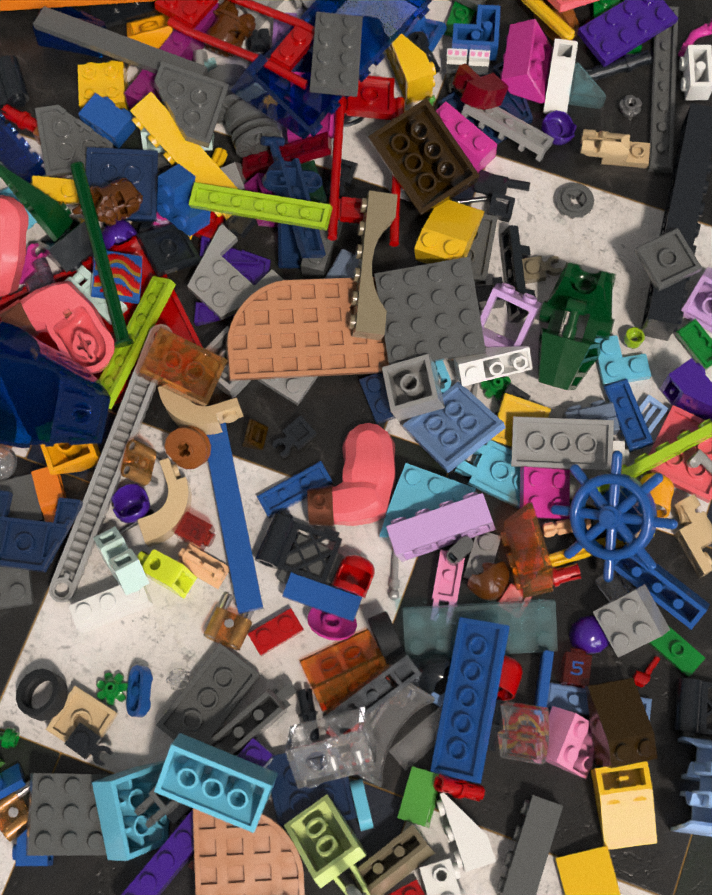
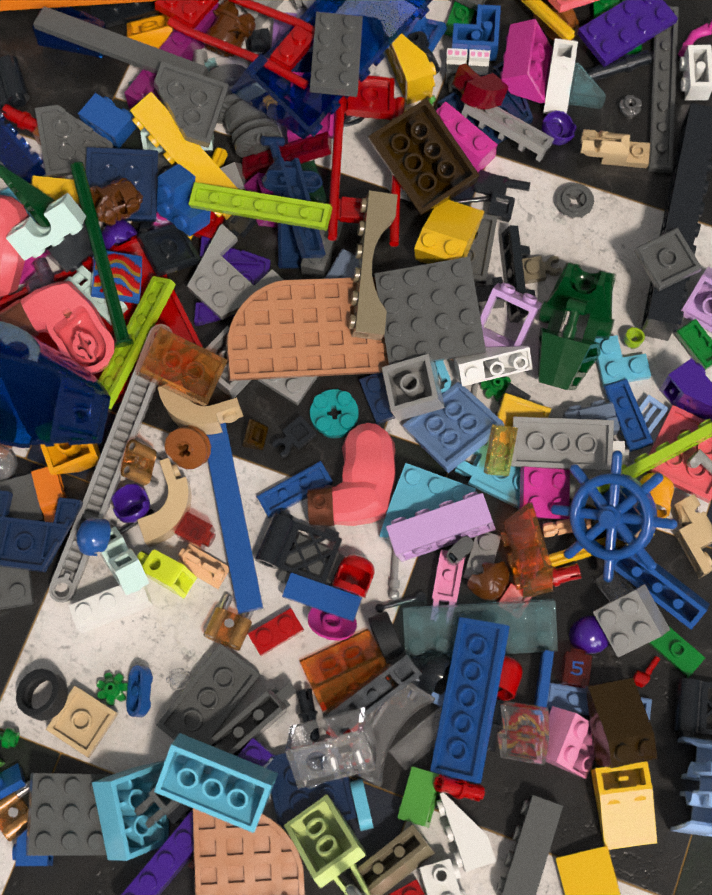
black plate [64,722,114,766] -> none
yellow brick [78,61,129,111] -> none
black plate [327,159,358,199] -> none
none -> light aqua arch [6,193,86,261]
none -> blue hair [76,518,111,556]
none -> teal plate [310,389,359,438]
none -> black hinge [375,592,426,613]
none -> clear yellow plate [484,424,518,476]

